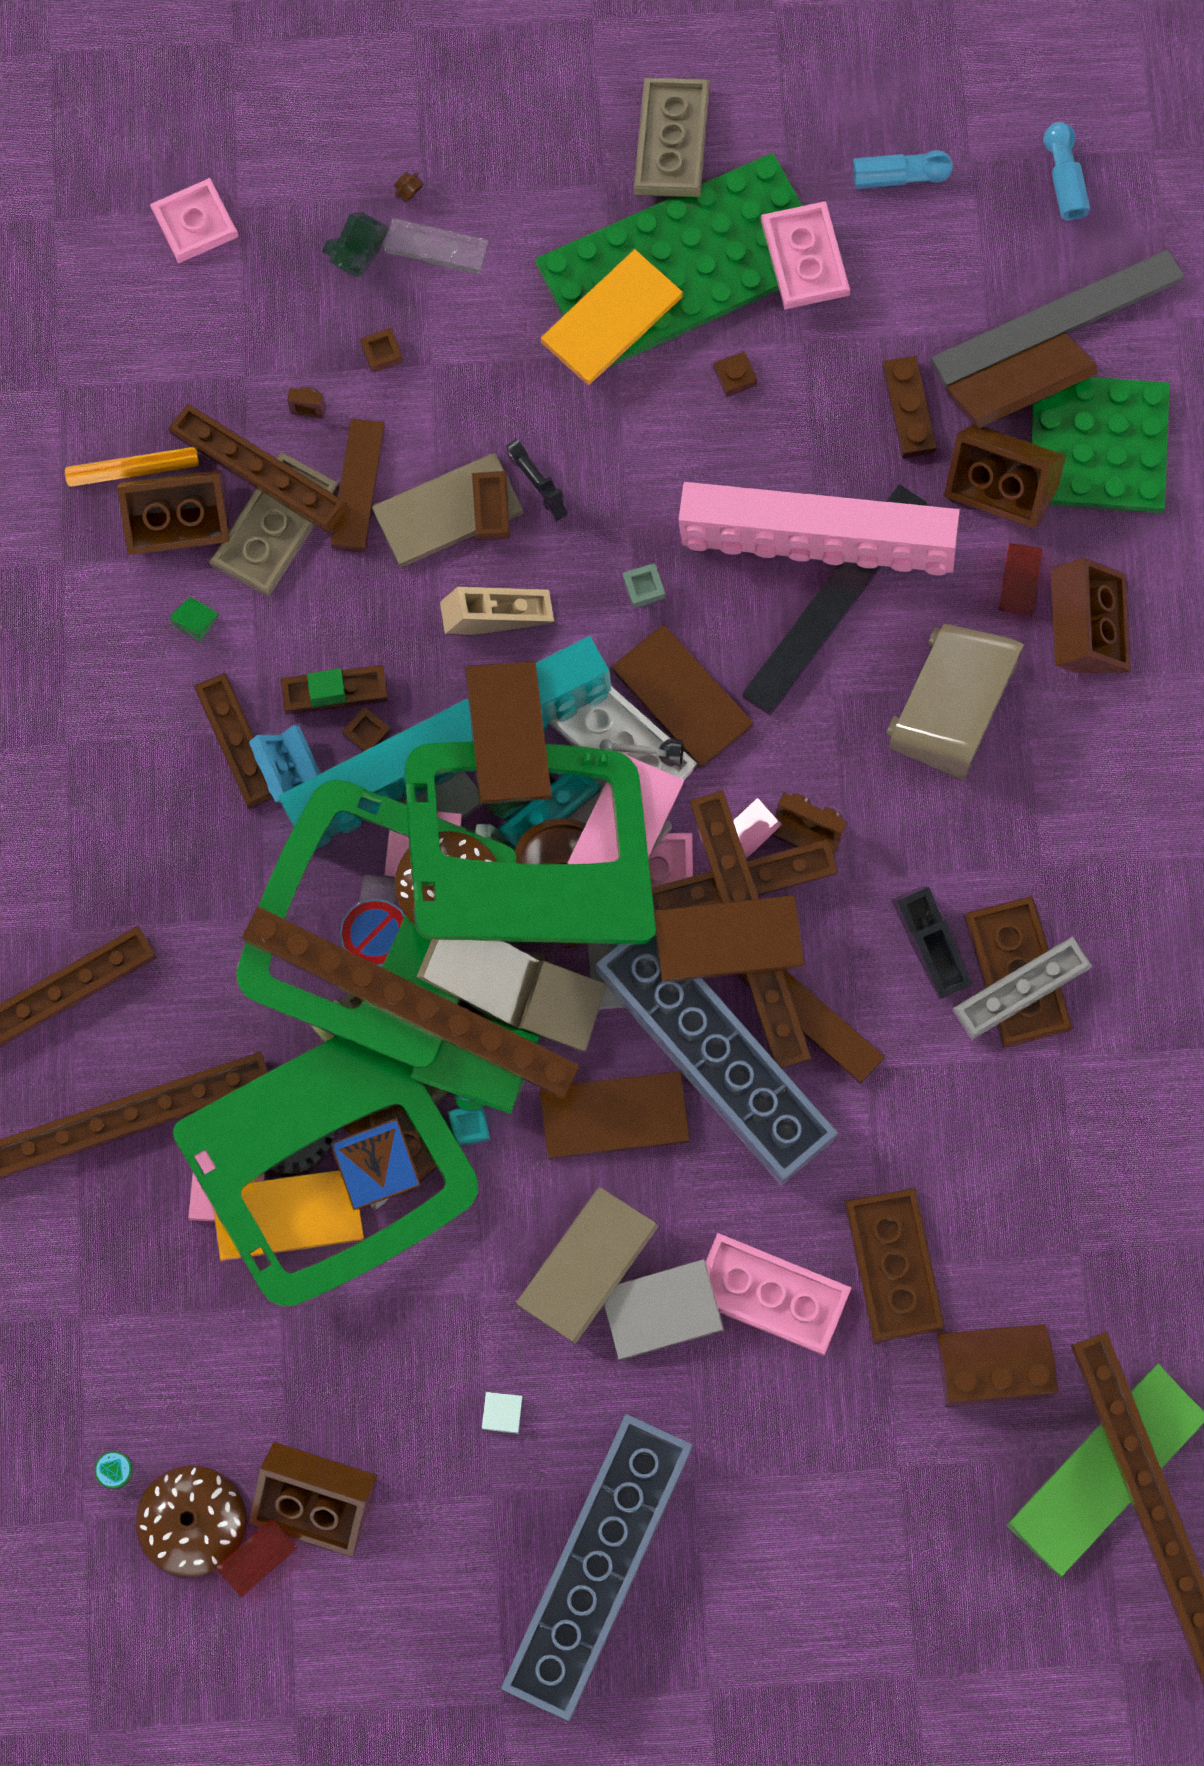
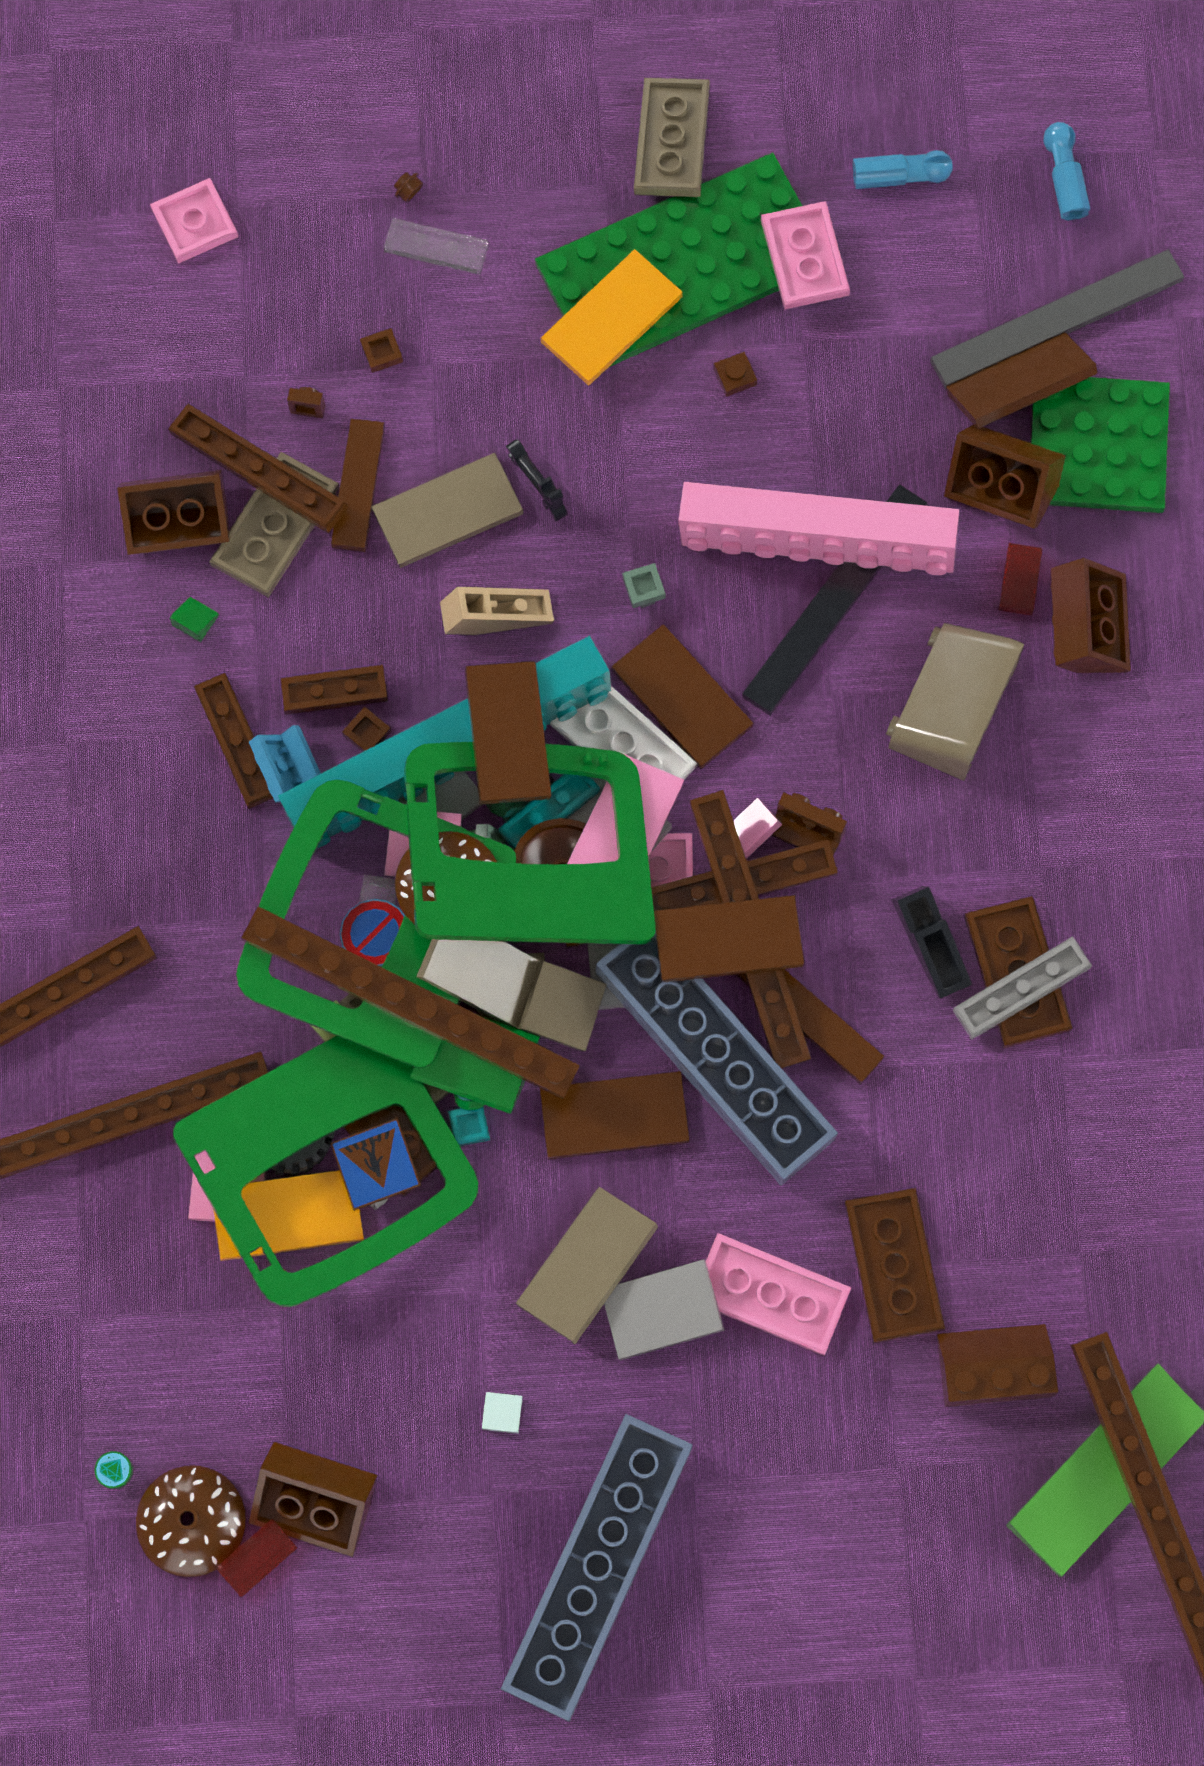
light orange axle [65,447,199,487] -> none
green slope [307,668,347,708] -> none
clear green brick [322,212,390,277] -> none
reddish brown tile [472,471,510,541] -> none
hinge [599,739,684,767] -> none
reddish brown plate [882,355,936,459] -> none

